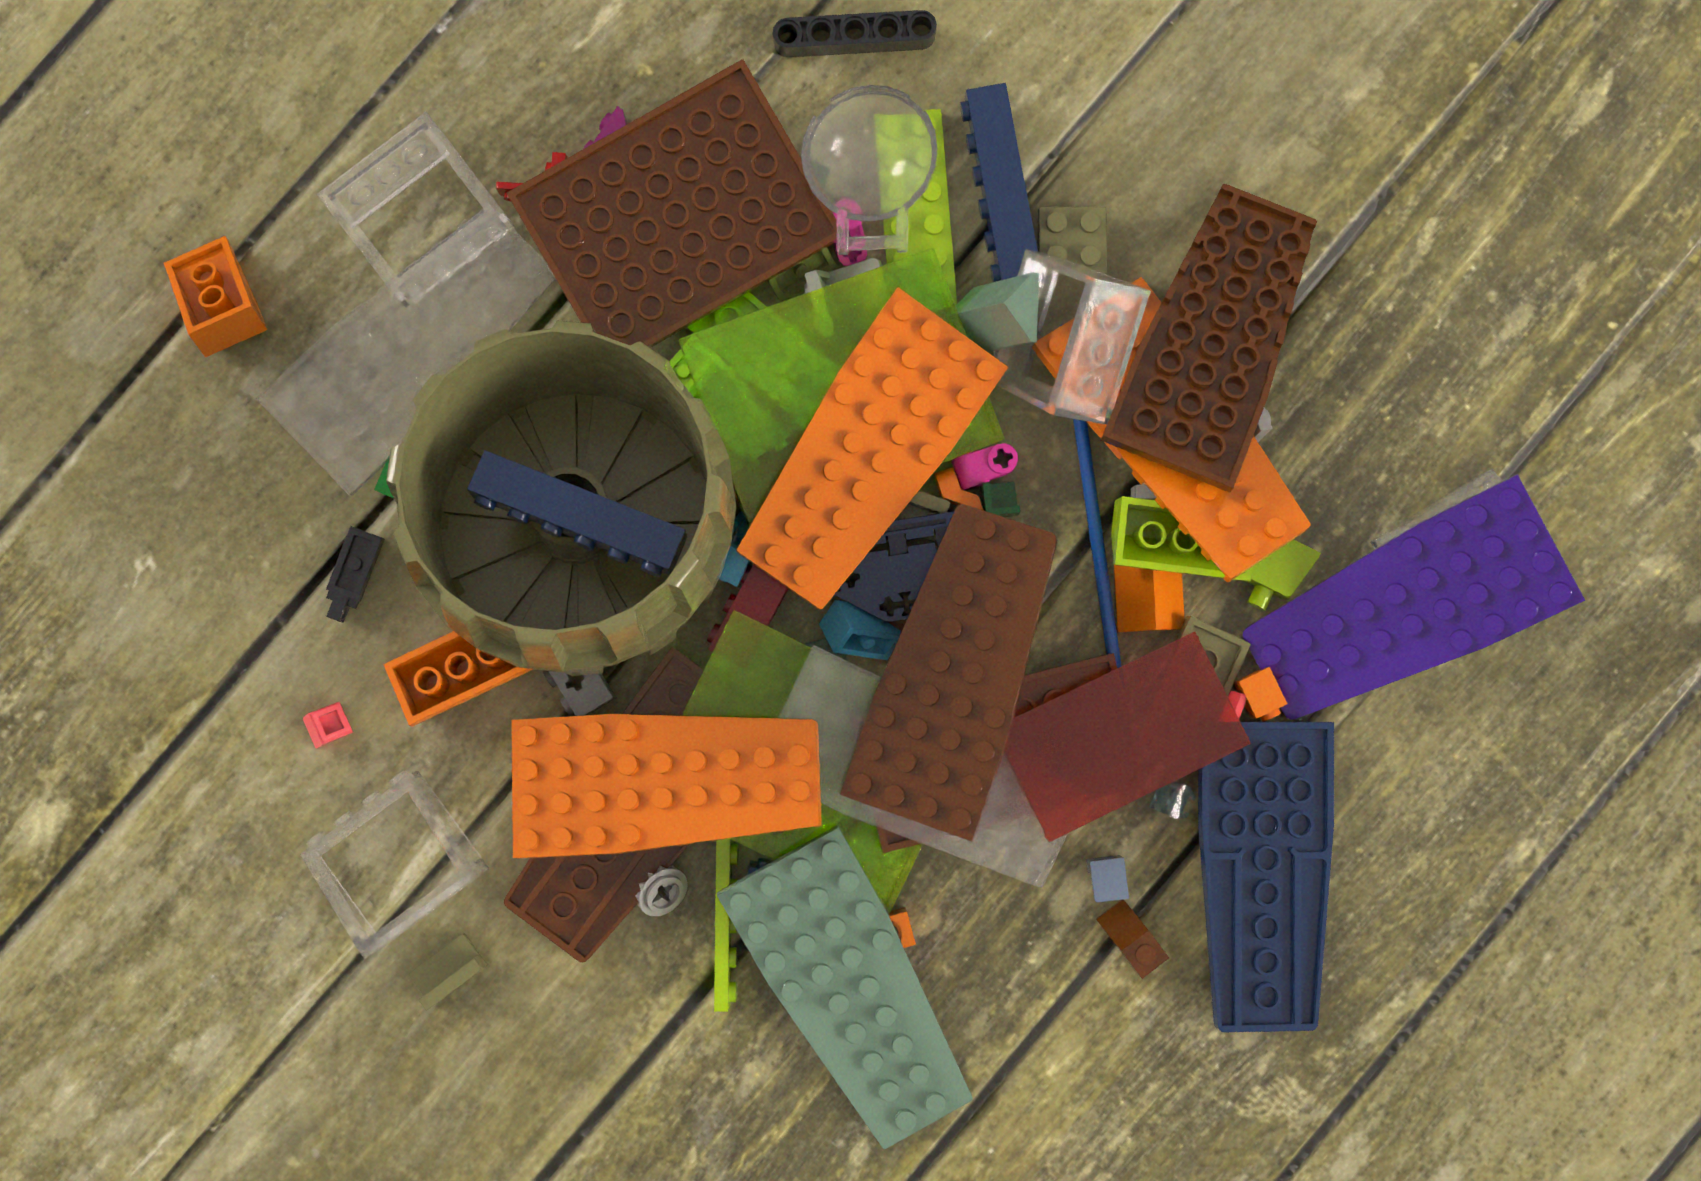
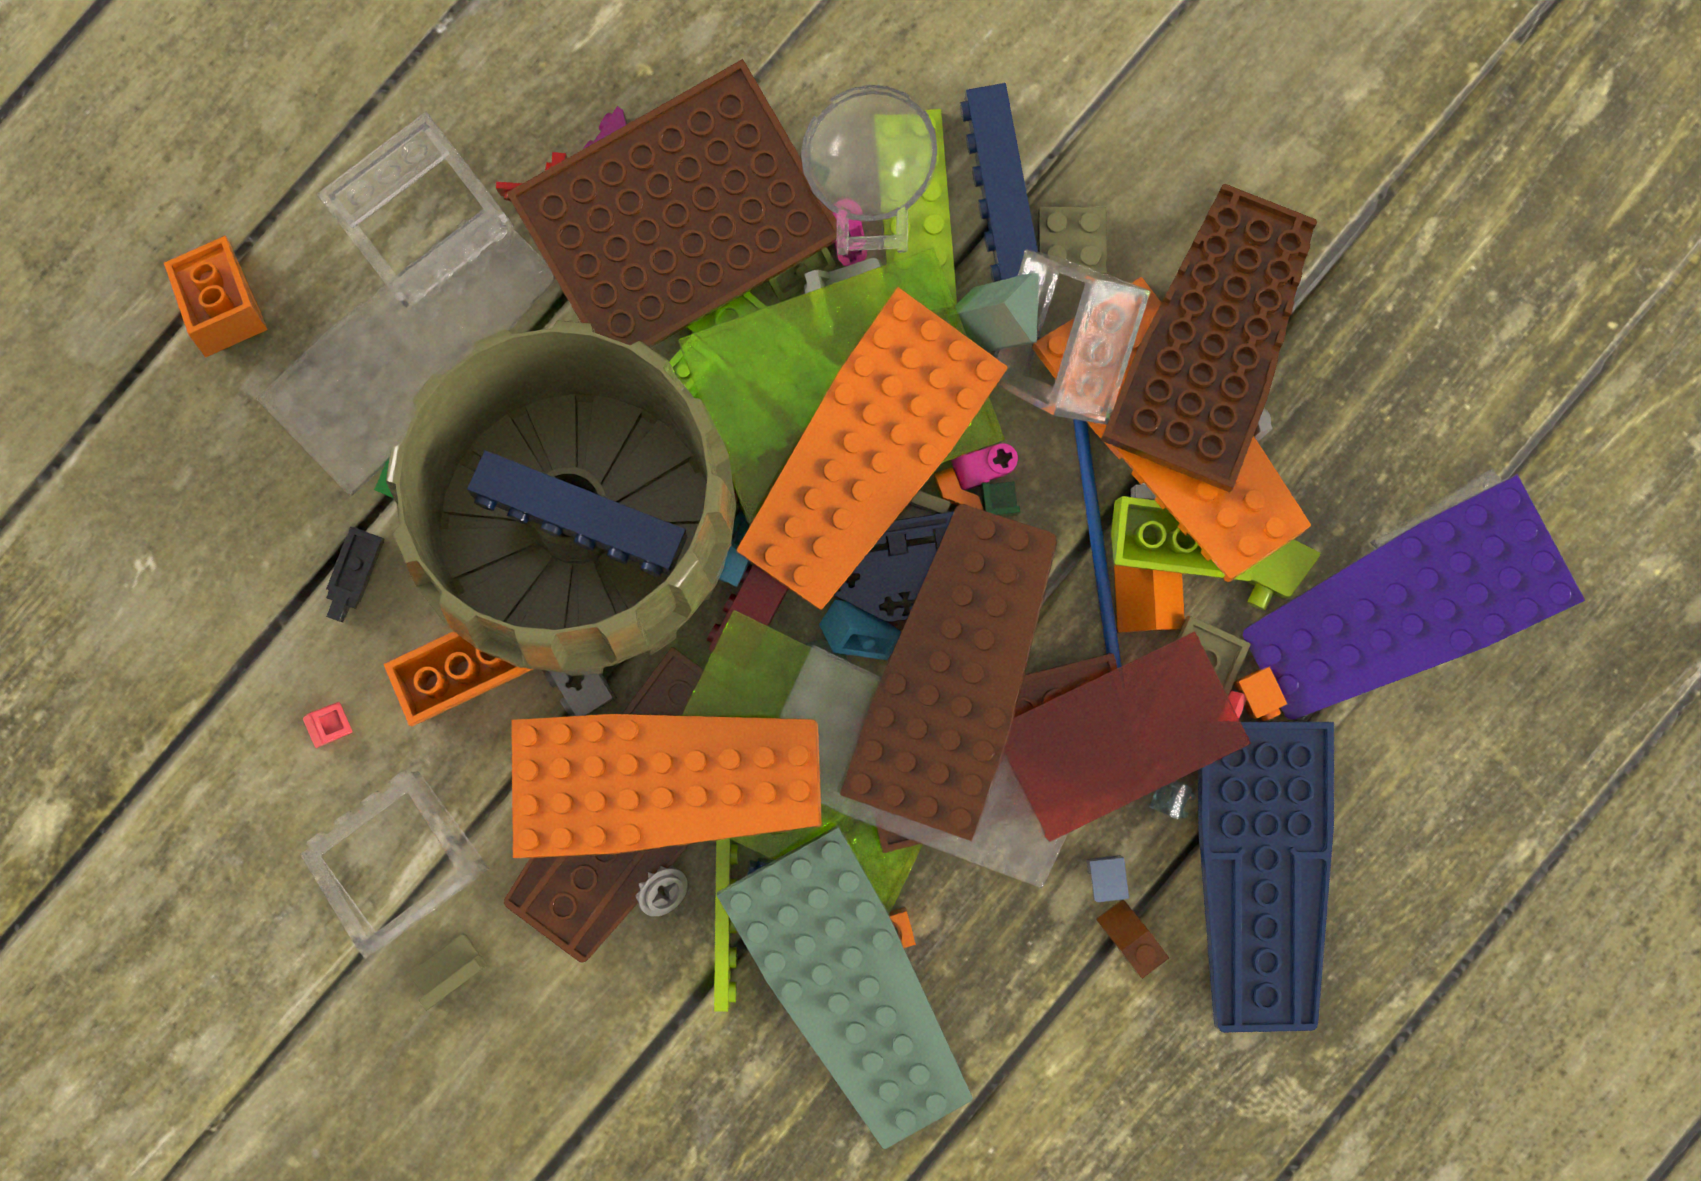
black beam [772,10,937,58] -> none

